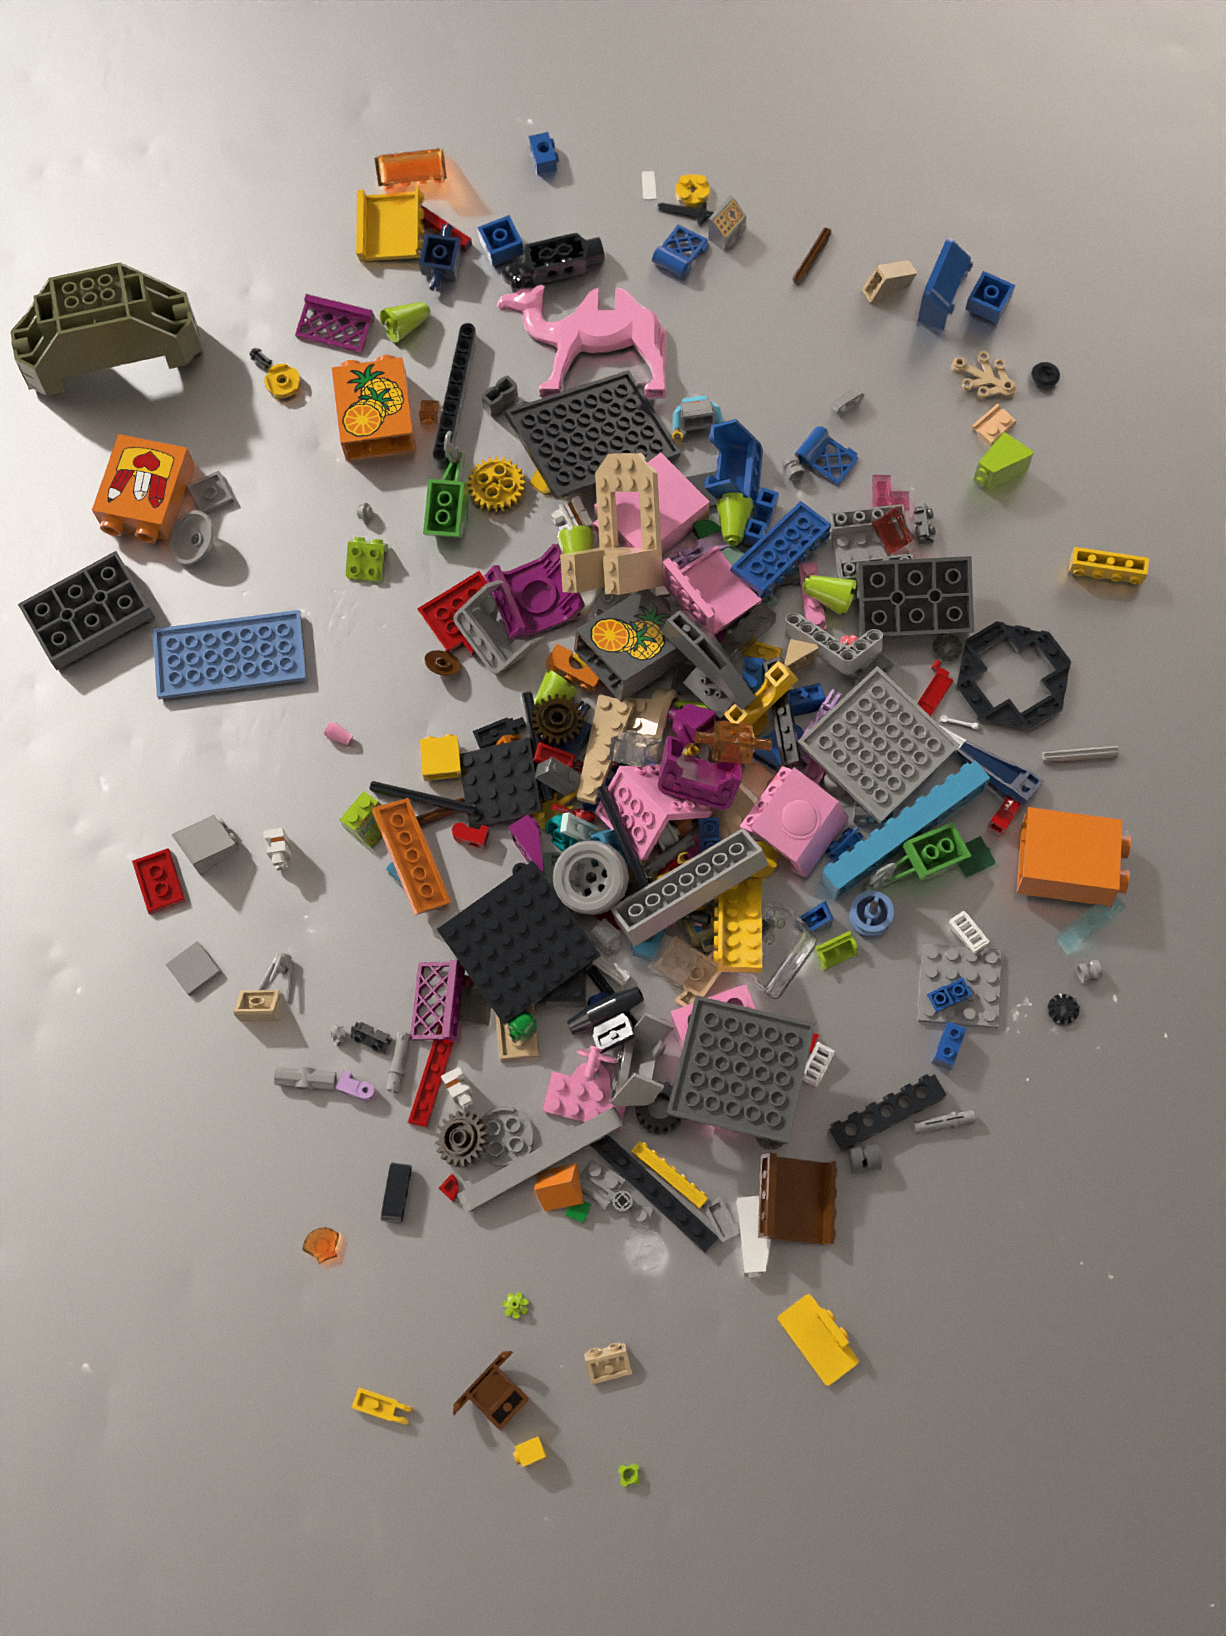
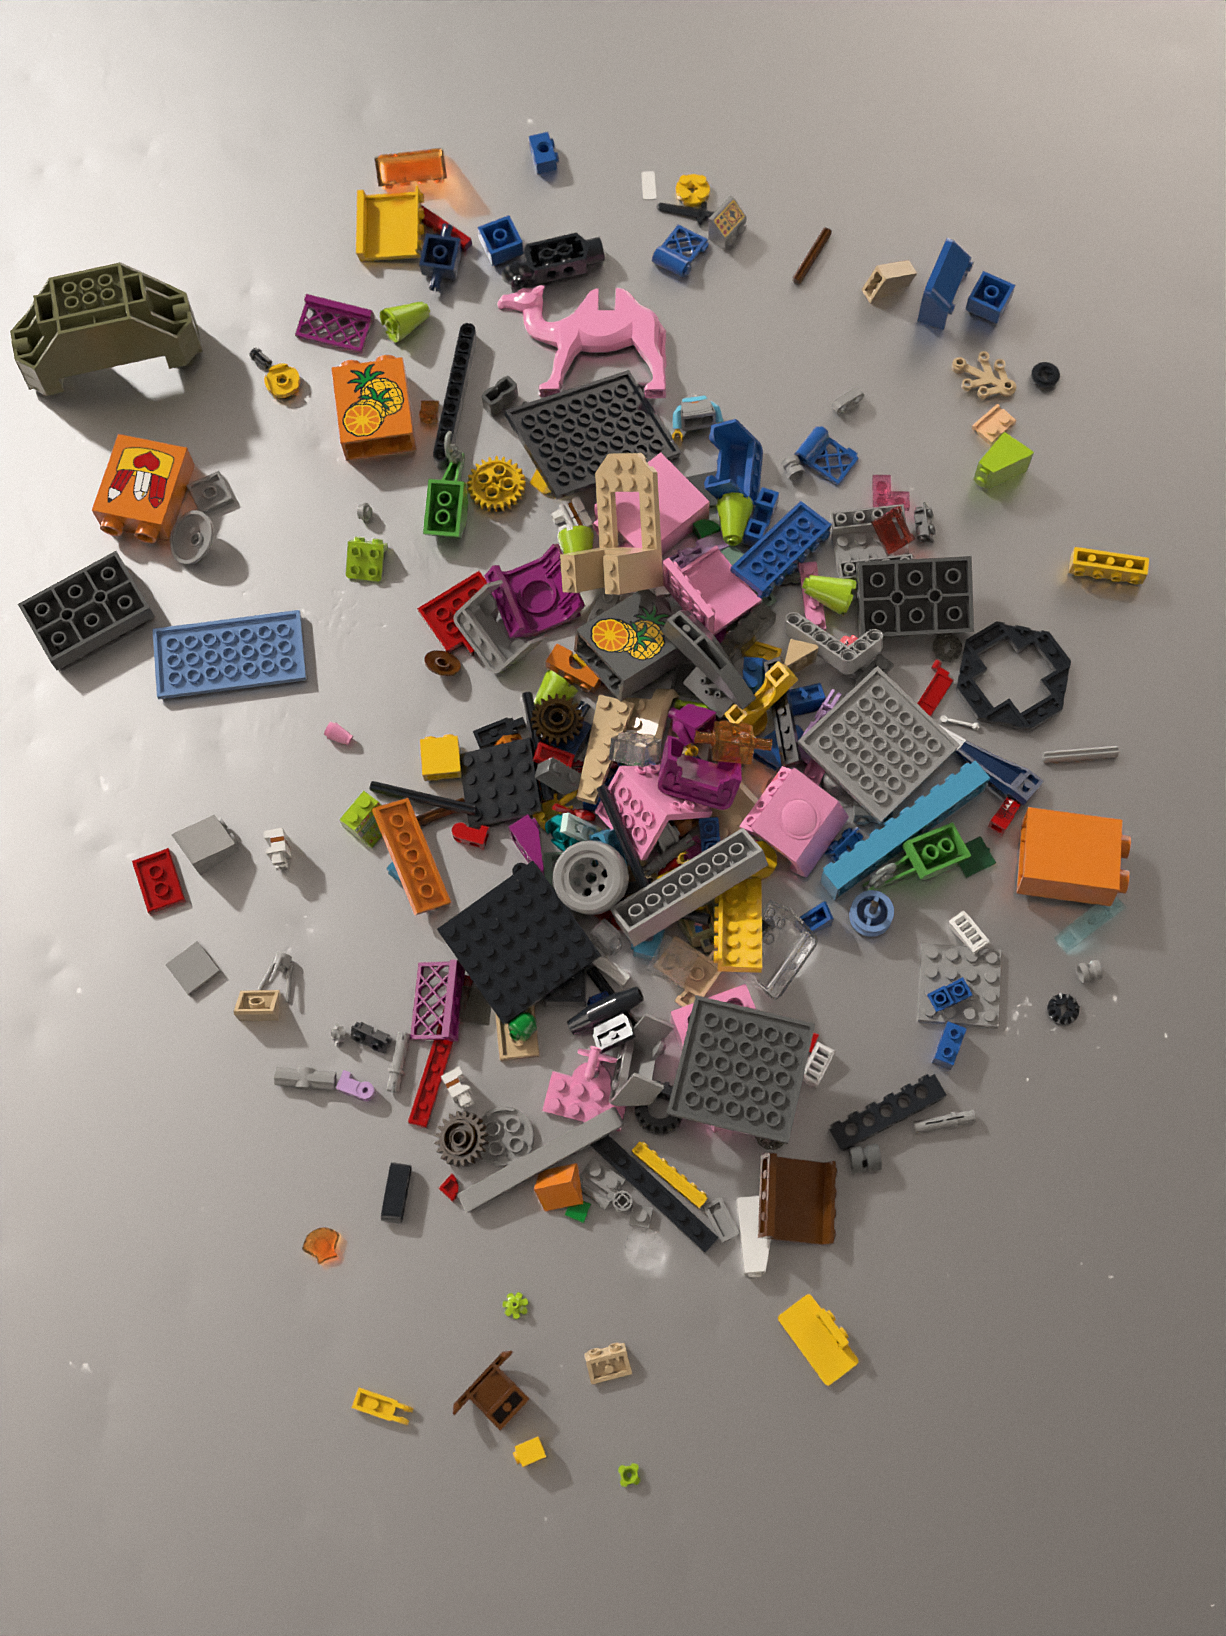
lime hinge [814,931,859,971] -> none

